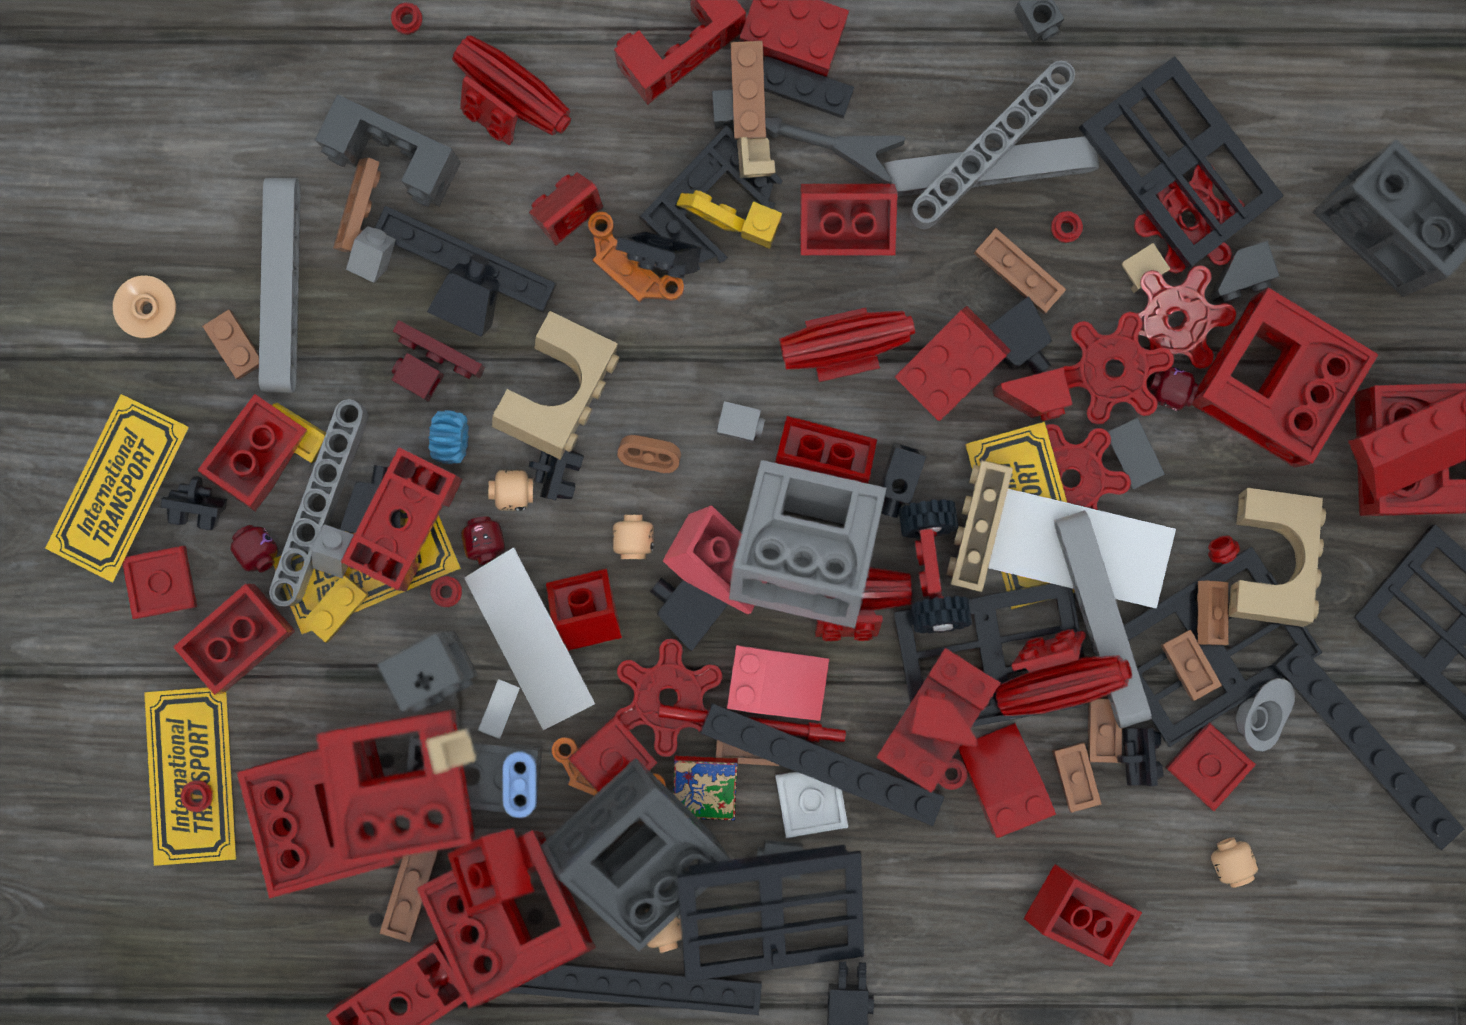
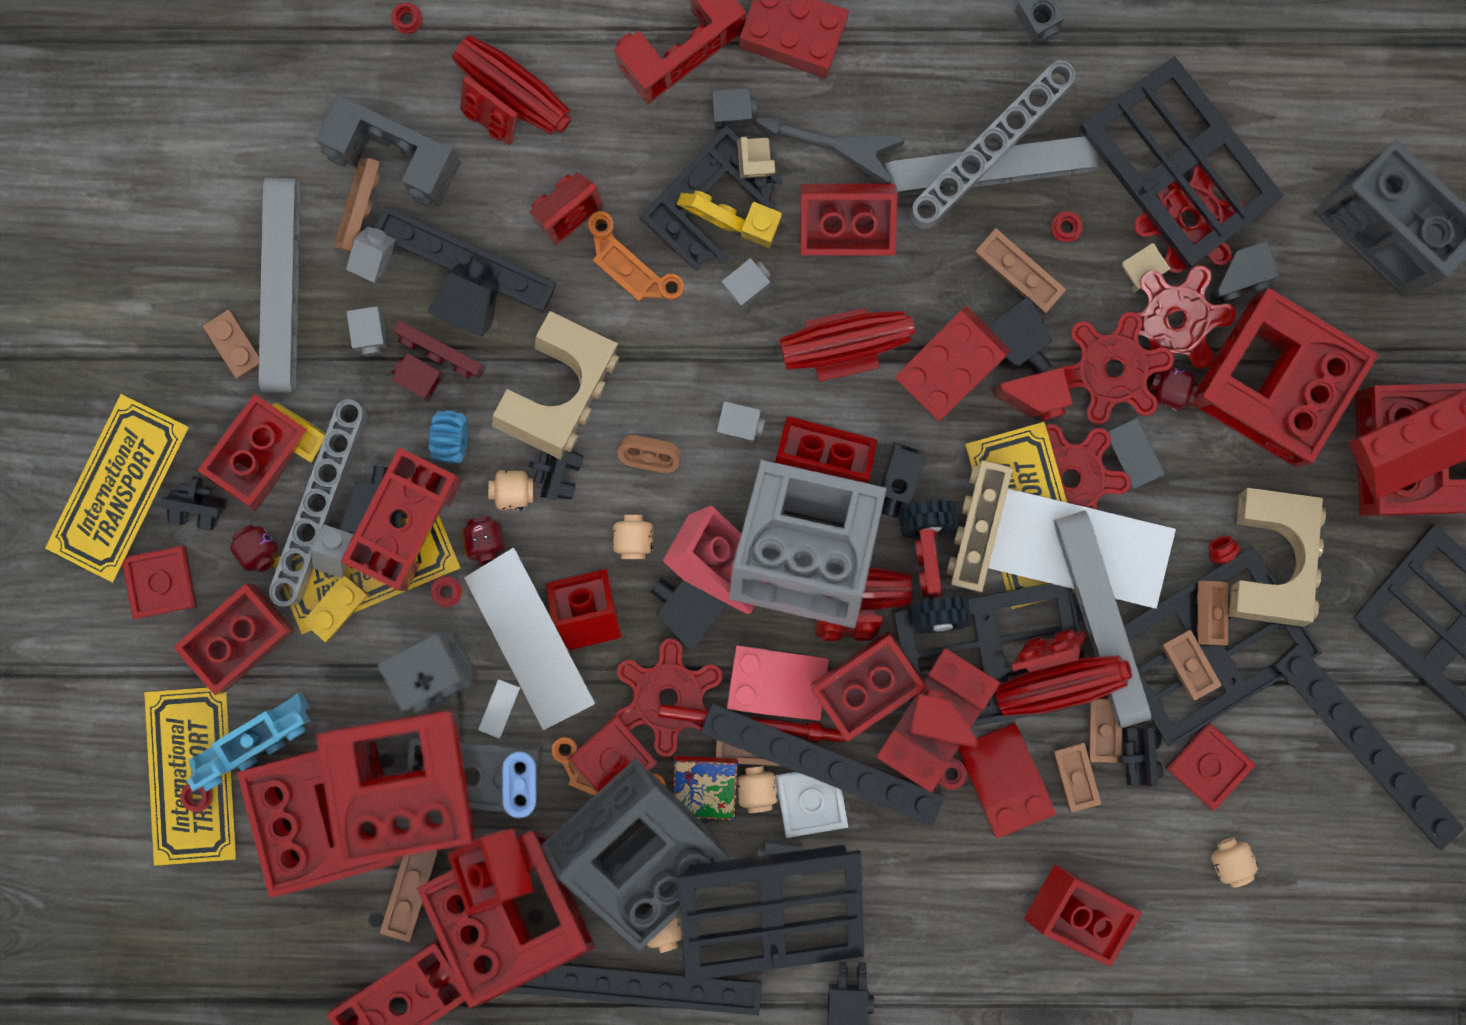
light nougat dish [113,275,176,338] -> none
tan panel [426,728,476,773] -> none
black plate [616,231,702,278] -> none
nougat plate [731,41,766,140] -> none
black plate [763,56,854,119] -> none
light grey piece [1236,678,1295,751] -> none
none -> medium azure bracket [187,692,311,792]
none -> light grey brick [346,306,389,356]
none -> light grey brick [721,258,771,310]
none -> light nougat head [737,765,779,813]
none -> red brick [811,630,927,742]

